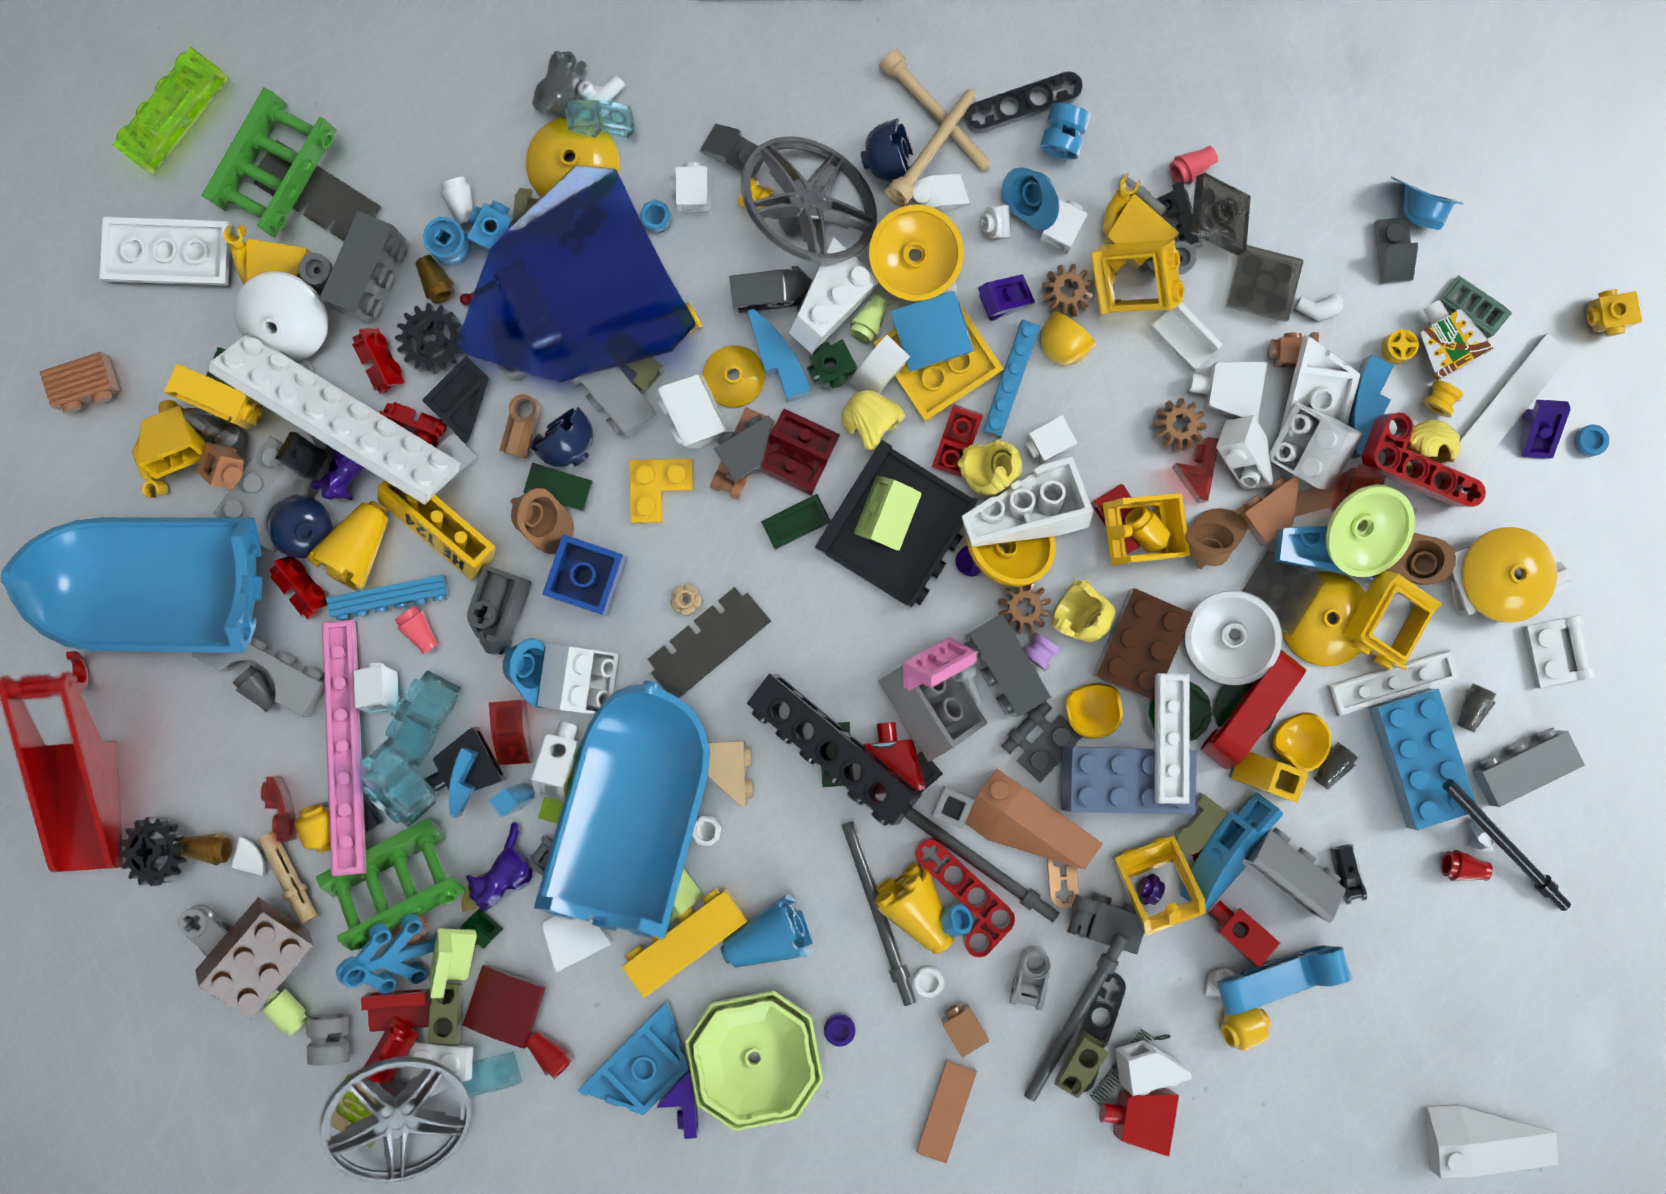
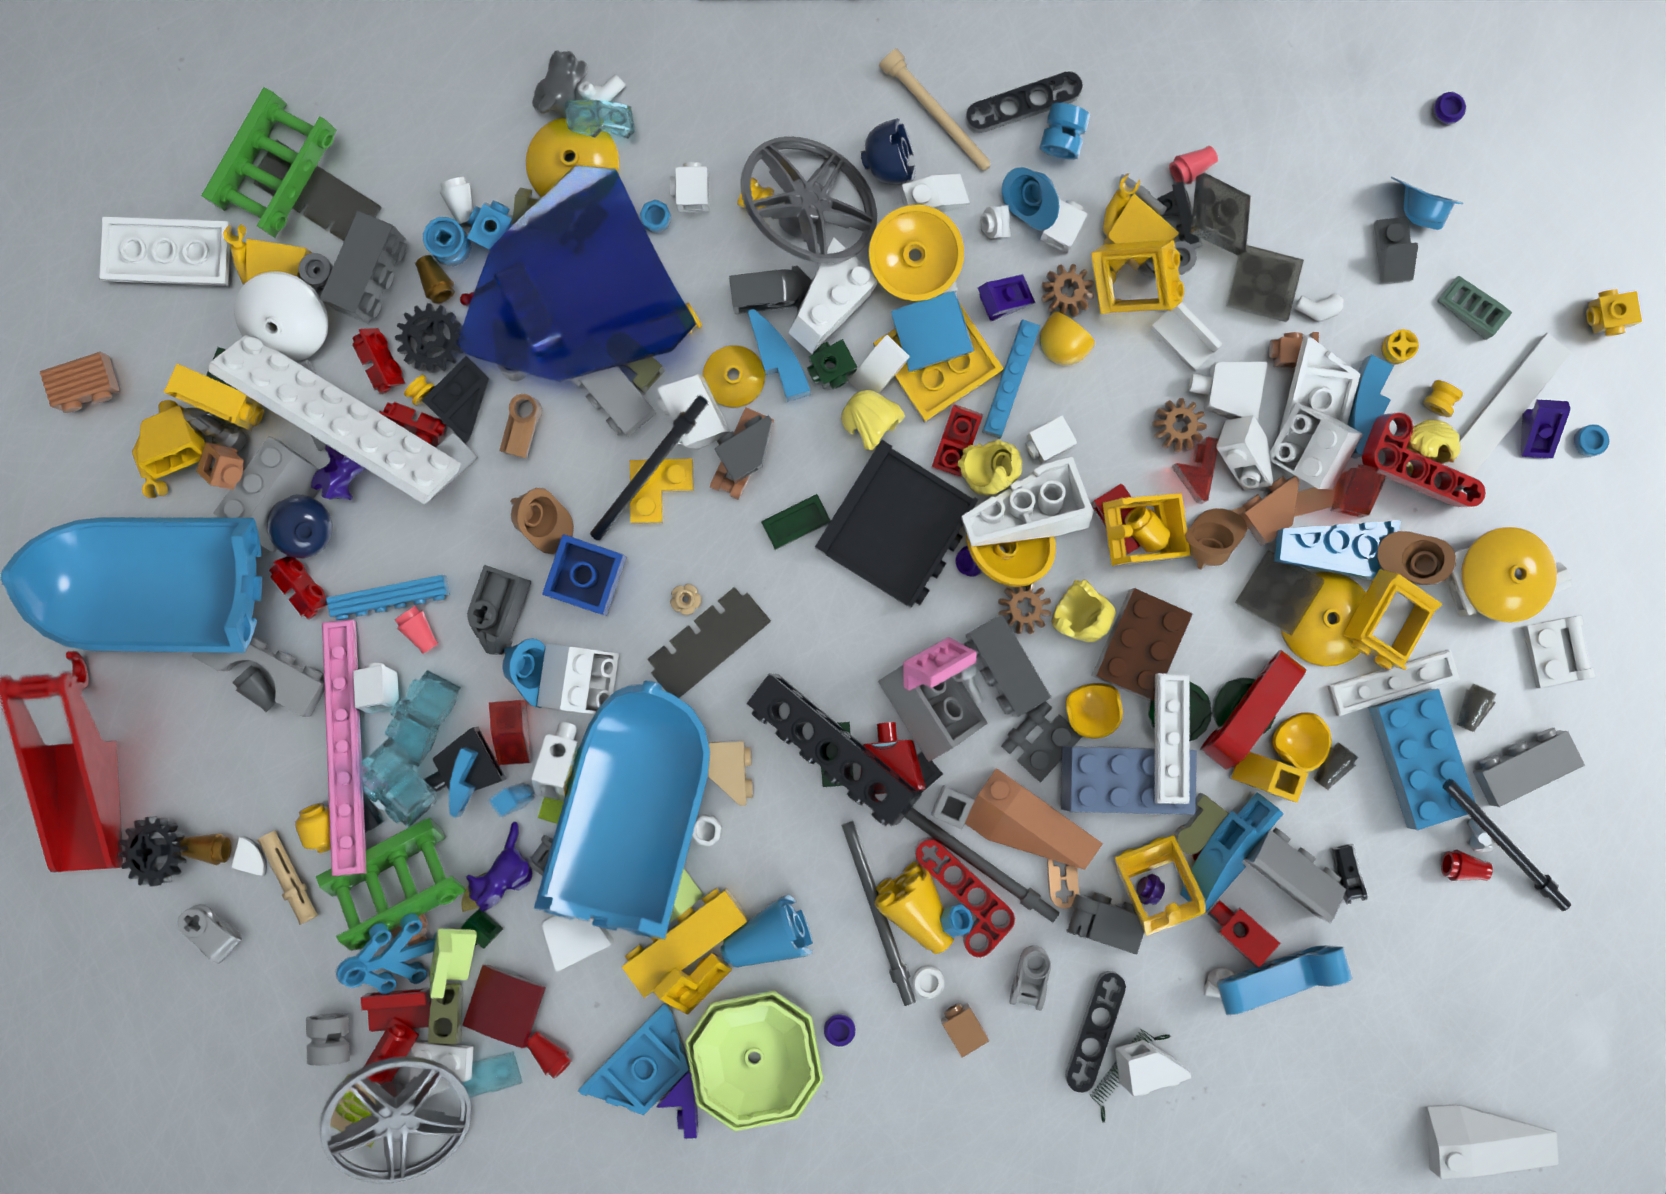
clear neon green brick [113,46,229,175] -> none
brick [195,897,314,1019] -> none
clear red slope [261,775,297,842] -> none
yellowish green brick [261,989,307,1037] -> none
black bracket [275,431,335,481] -> none
yellow cone [307,500,389,591] -> none
yellow brick [377,480,496,581] -> none
dark green tile [523,462,593,511] -> none
dark blue cylinder [529,407,594,467] -> none
dark grey slope [700,123,765,179] -> none
dark red slope [758,408,840,496] -> none
yellowish green cone [849,295,889,344] -> none
yellowish green panel [853,475,921,551] -> none
tan piece [885,89,976,206] -> none
nougat tile [916,1060,977,1163] -> none
lavender wheel [1023,632,1060,671] -> none
dark grey bar [1024,933,1129,1102] -> none
olive leg [1054,1029,1109,1098] -> none
red torso [1099,1088,1179,1156] -> none
white dish [1185,590,1282,685] -> none
yellow head [1221,1008,1271,1051] -> none
yellowish green dish [1326,485,1415,577] -> none
torso [1420,300,1495,380] -> none
none -> yellow bush [404,375,435,406]
none -> black bar [590,395,708,541]
none -> yellow plate [653,953,732,1015]
none -> dark purple plate [1434,92,1466,124]

